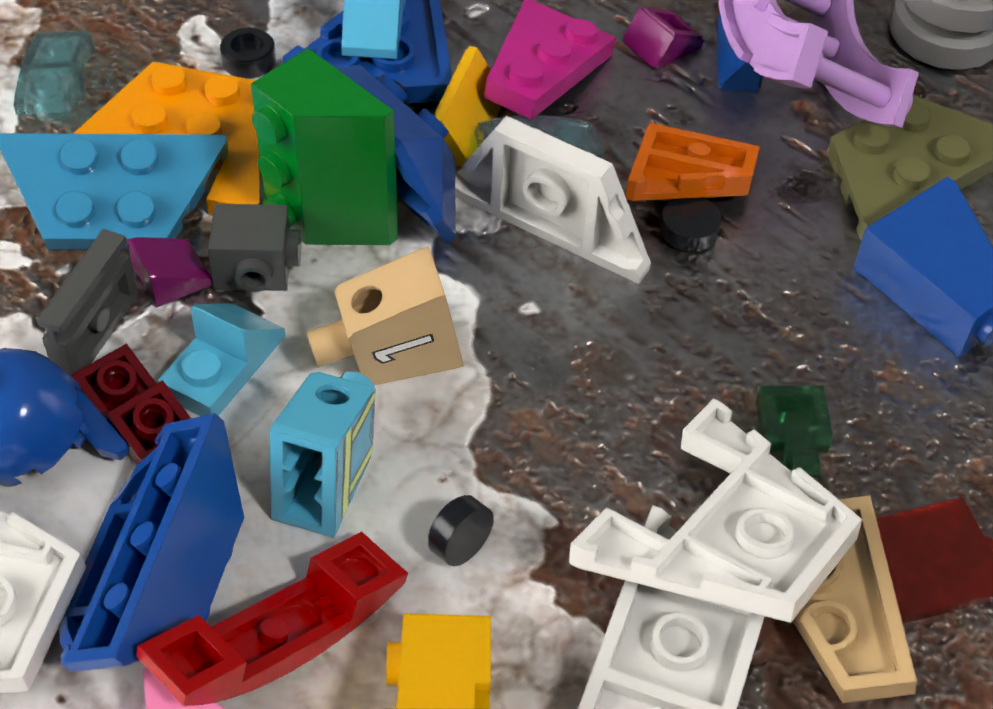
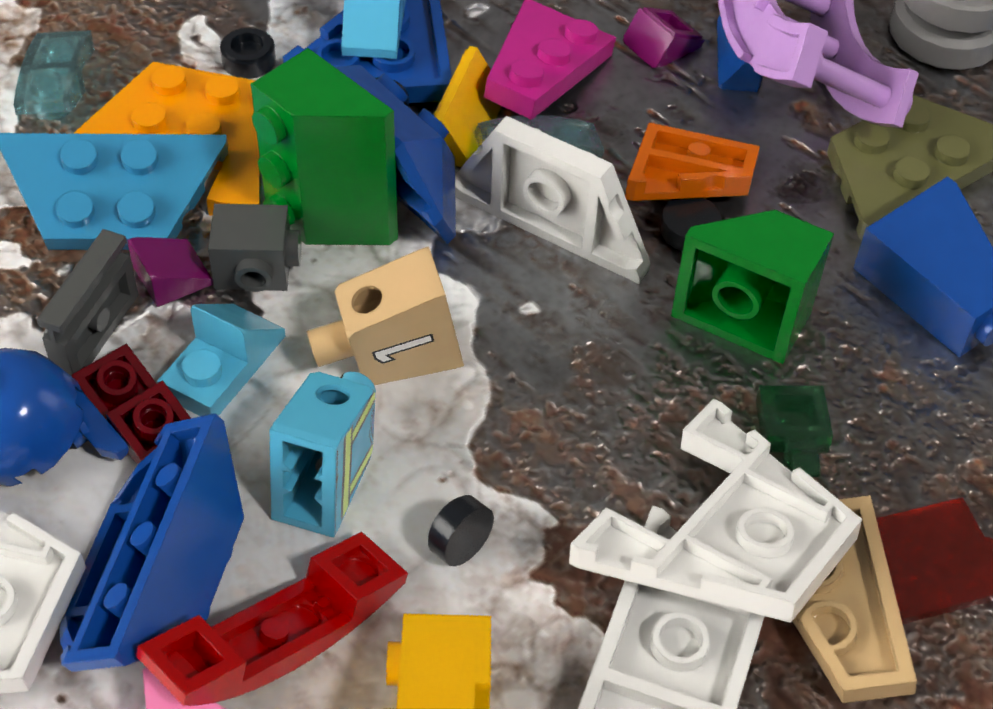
none -> green slope [671,210,834,364]

